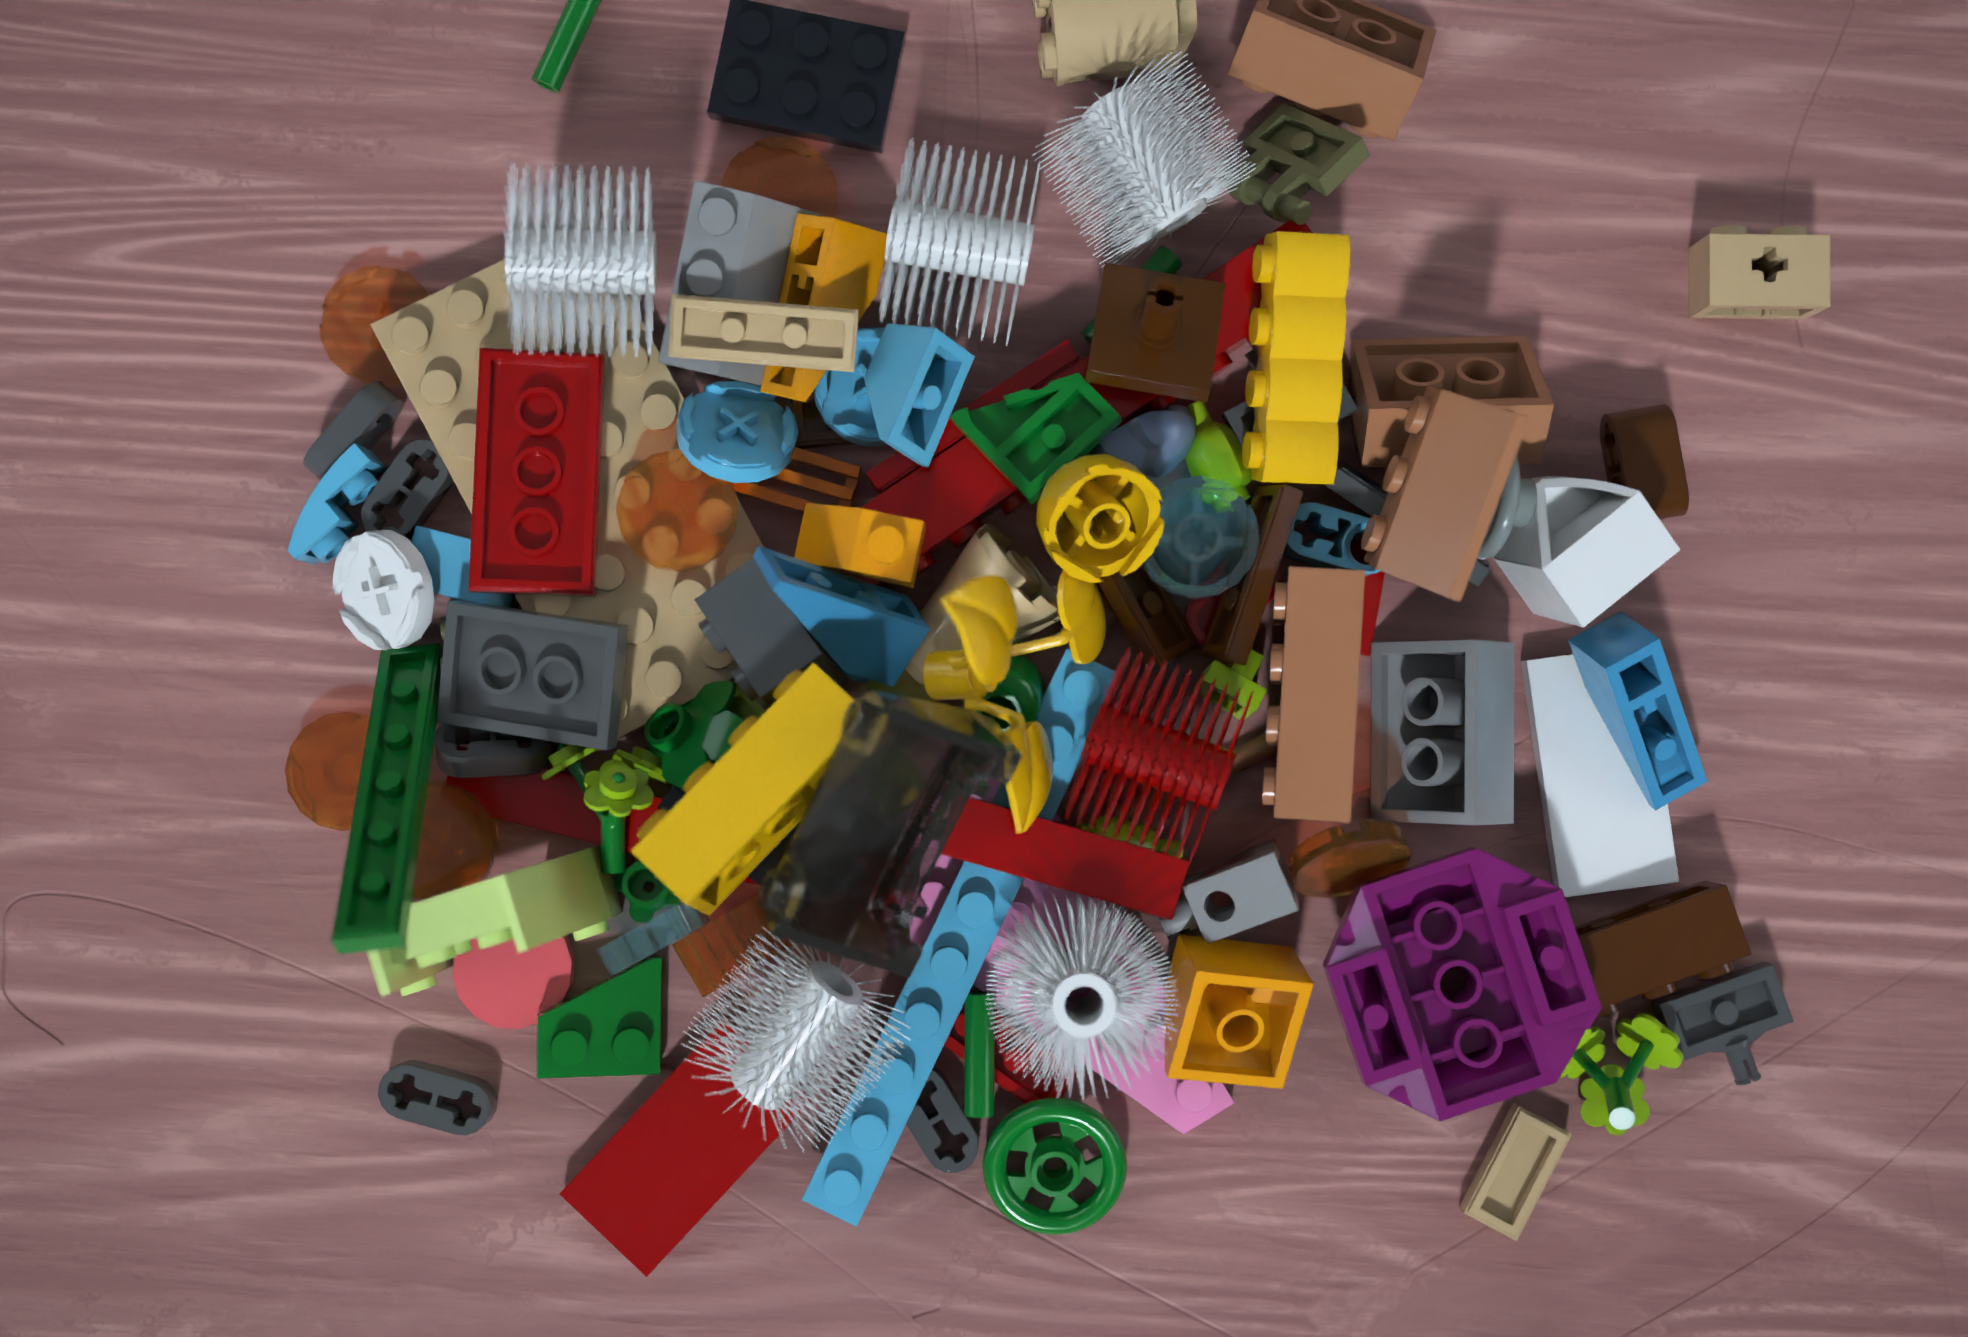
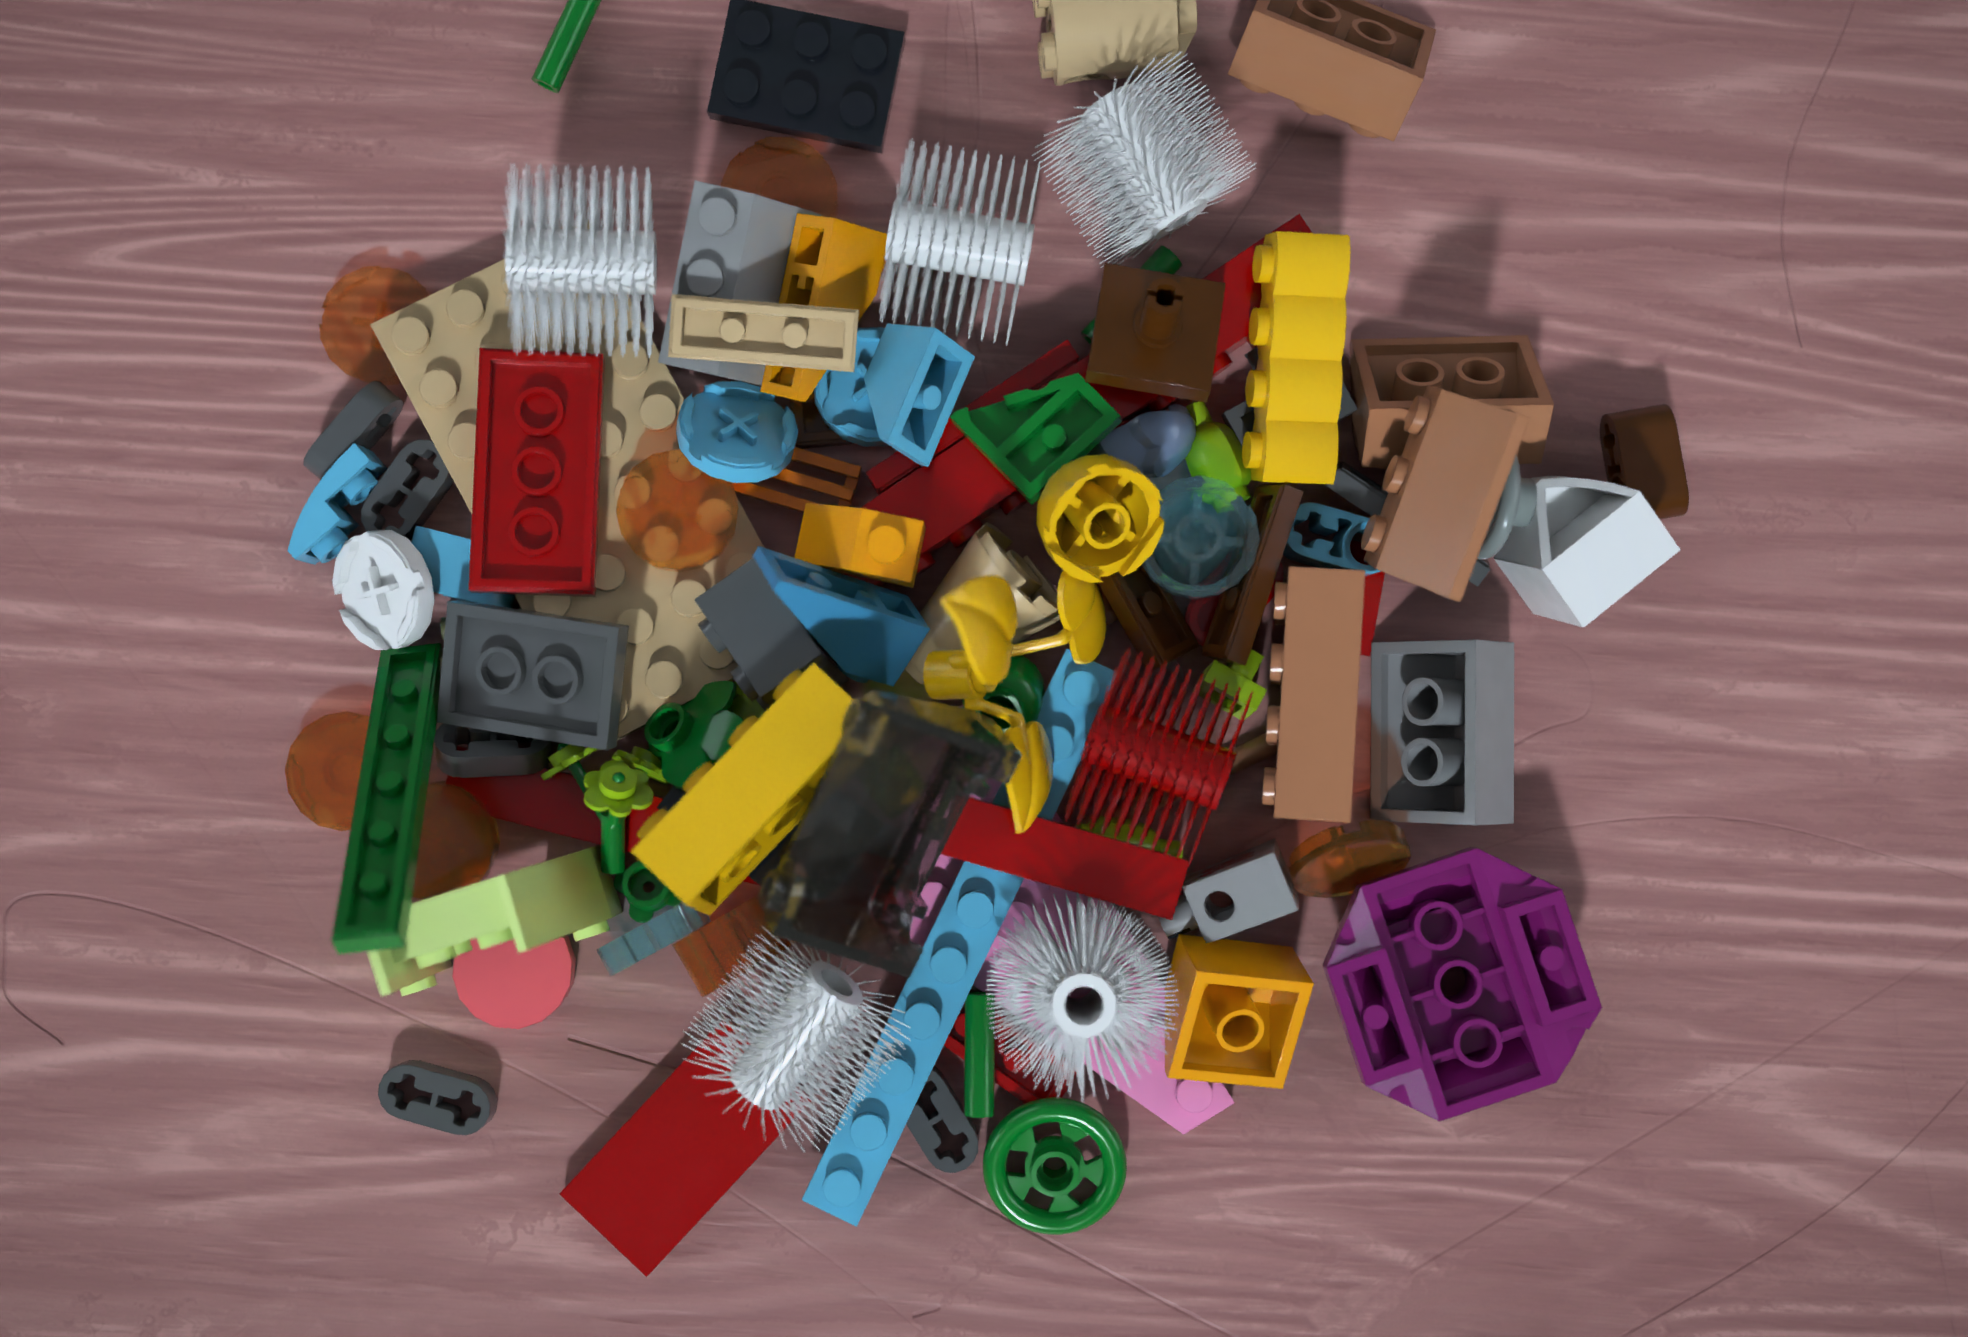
green wing [536,955,662,1079] -> none
olive plate [1218,103,1370,225] -> none
tan tile [1459,1102,1572,1241] -> none
white tile [1521,654,1679,897] -> none
lime plant [1559,1013,1684,1136] -> none
dark azure slope [1568,611,1708,810] -> none
reddish brown brick [1575,881,1752,1019] -> none
dark grey plate [1652,962,1794,1085] -> none
tan brick [1688,225,1831,319] -> none

